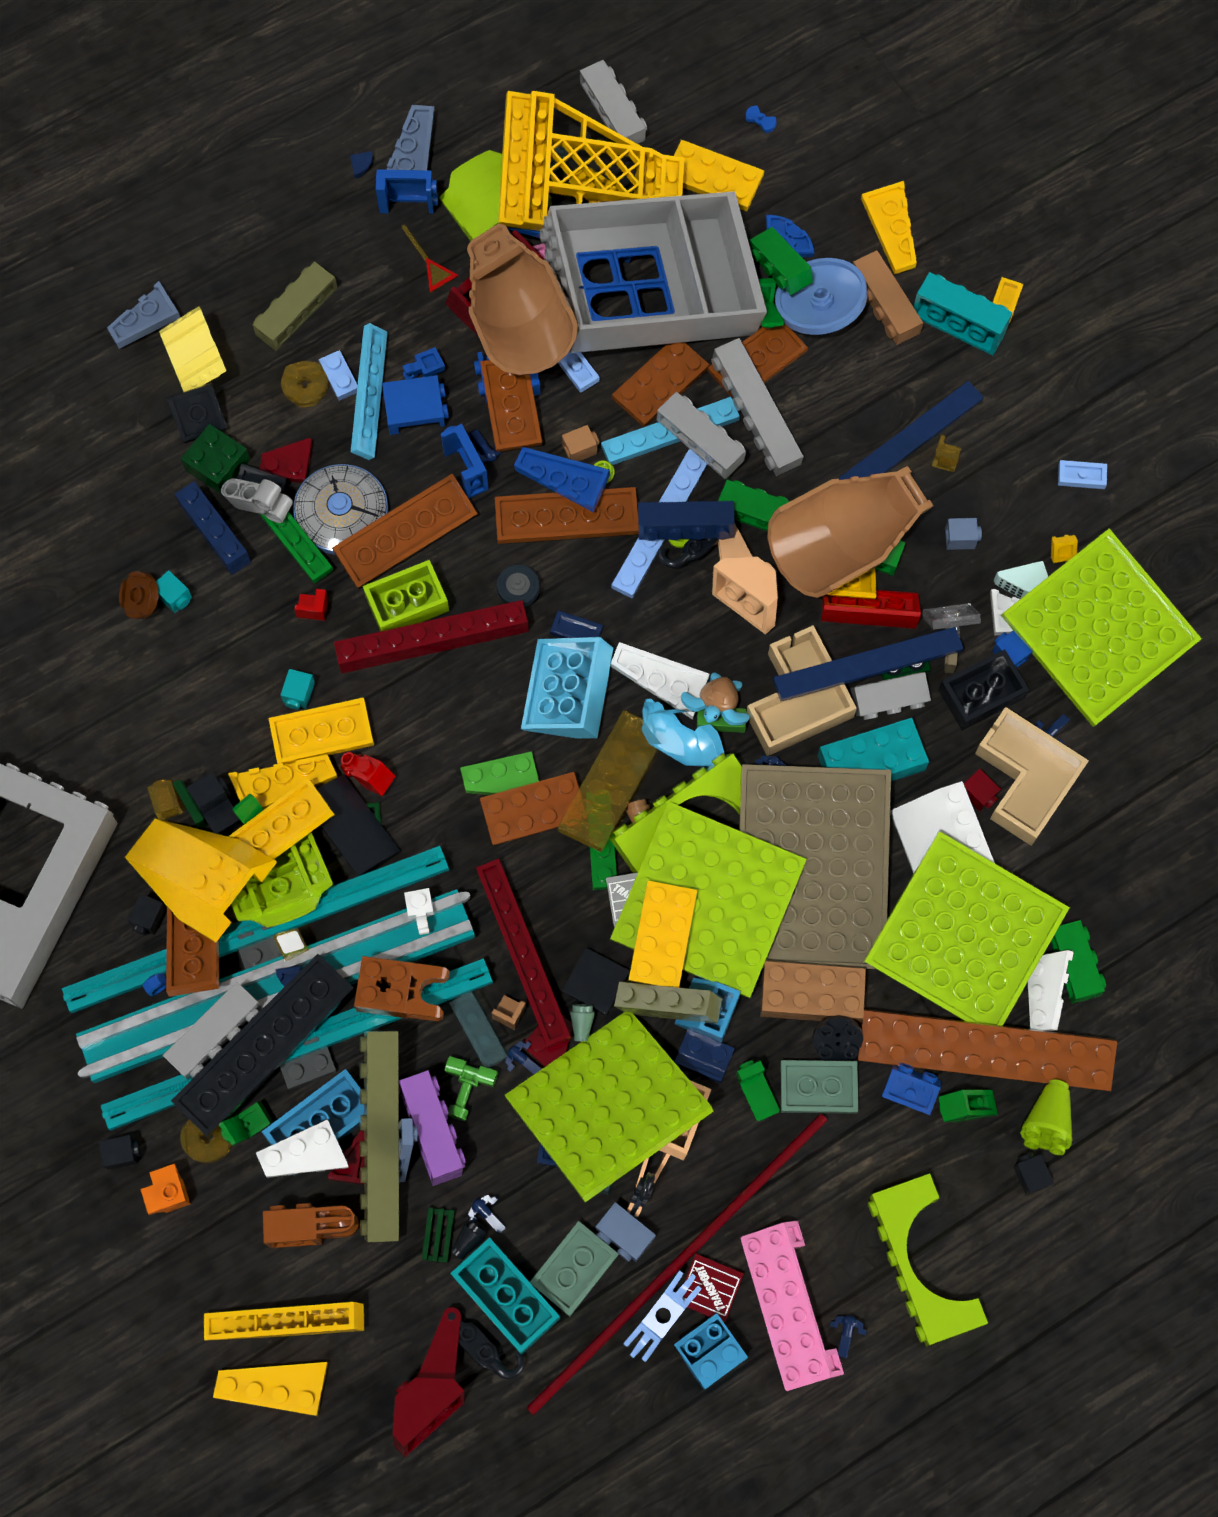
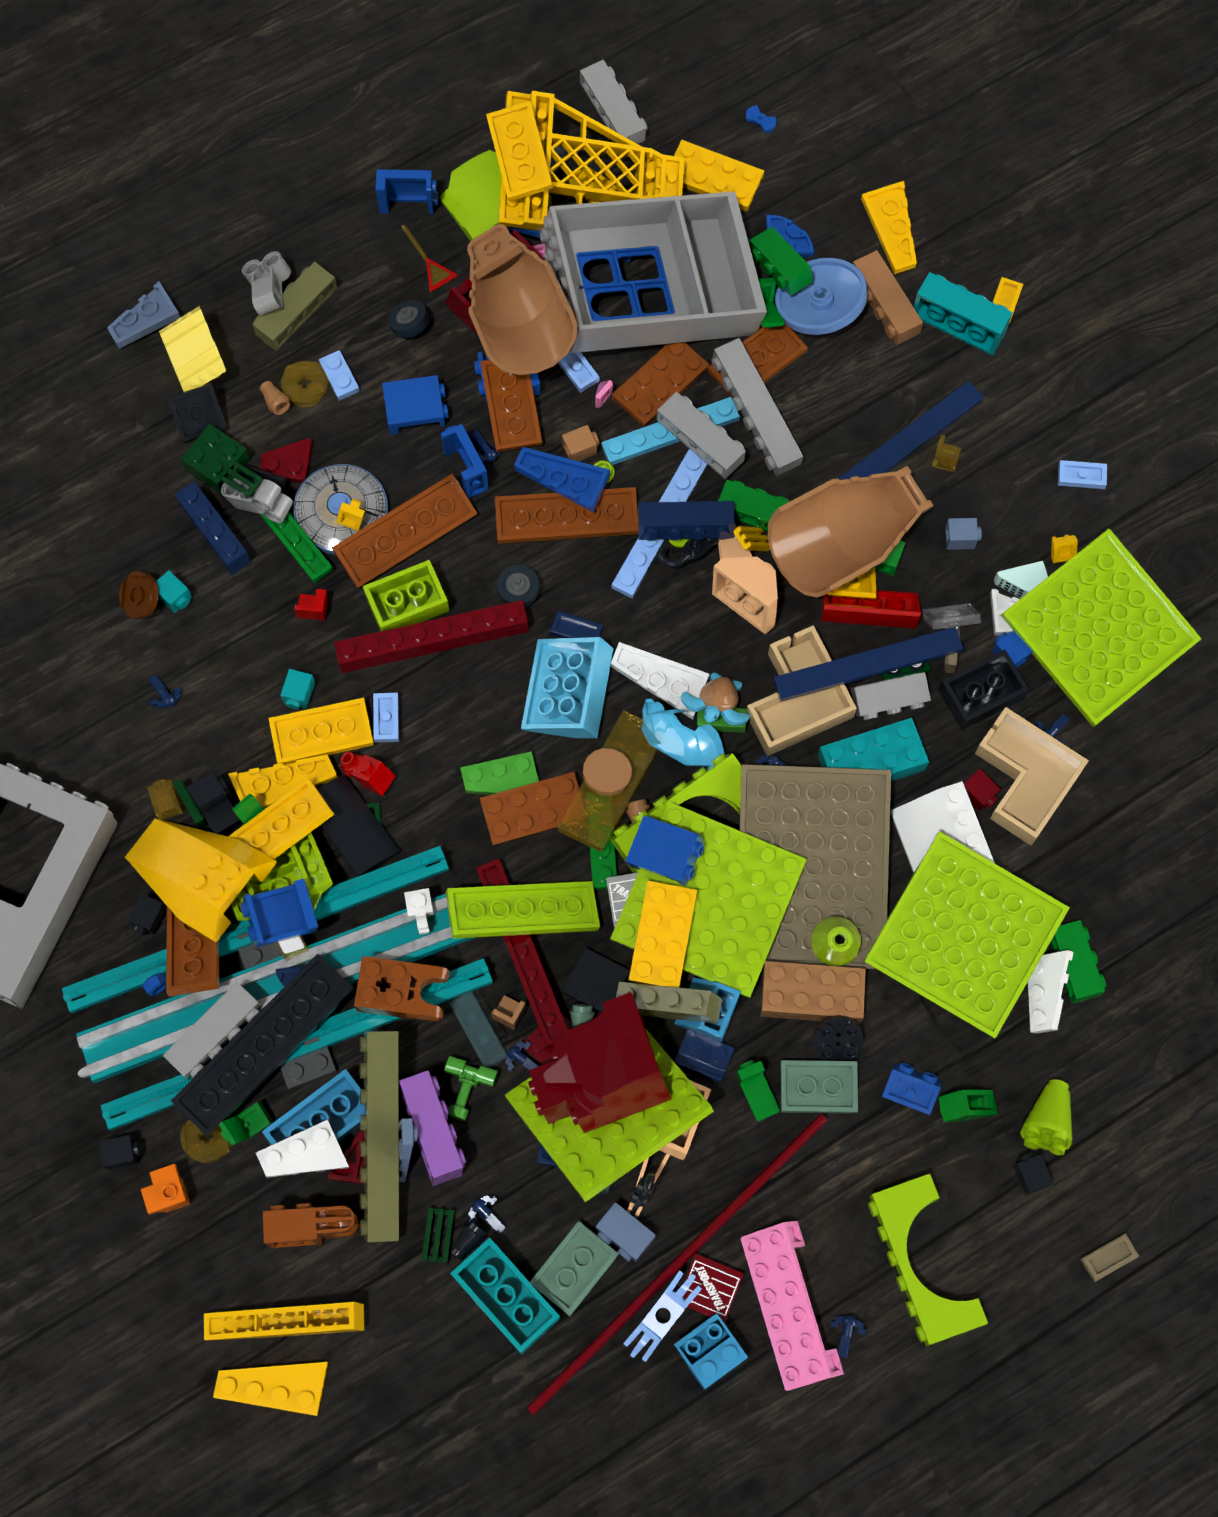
dark blue tile [350,151,373,179] -> none
medium azure plate [351,323,387,460] -> none
sand blue wing [387,105,435,170] -> none
dark red slope [393,1307,524,1458] -> none
blue plate [402,347,445,380] -> none
dark orange plate [857,1009,1117,1091] -> none
none -> dark blue piece [148,675,182,709]
none -> dark green tile [220,461,263,498]
none -> blue panel [240,879,318,948]
none -> light grey piece [242,251,291,316]
none -> medium nougat cone [260,381,290,415]
none -> yellow tile [336,499,365,531]
none -> light blue plate [373,693,399,742]
none -> black wheel [388,300,430,338]
none -> lime plate [445,881,600,939]
none -> yellow plate [486,101,553,201]
none -> dark red panel [528,992,672,1133]
none -> medium nougat tile [583,748,632,796]
none -> bright pink slope [595,380,613,408]
none -> blue panel [625,815,704,886]
none -> yellow tile [733,526,770,551]
none -> lime cone [811,917,861,966]
none -> dark tan tile [1080,1233,1139,1282]

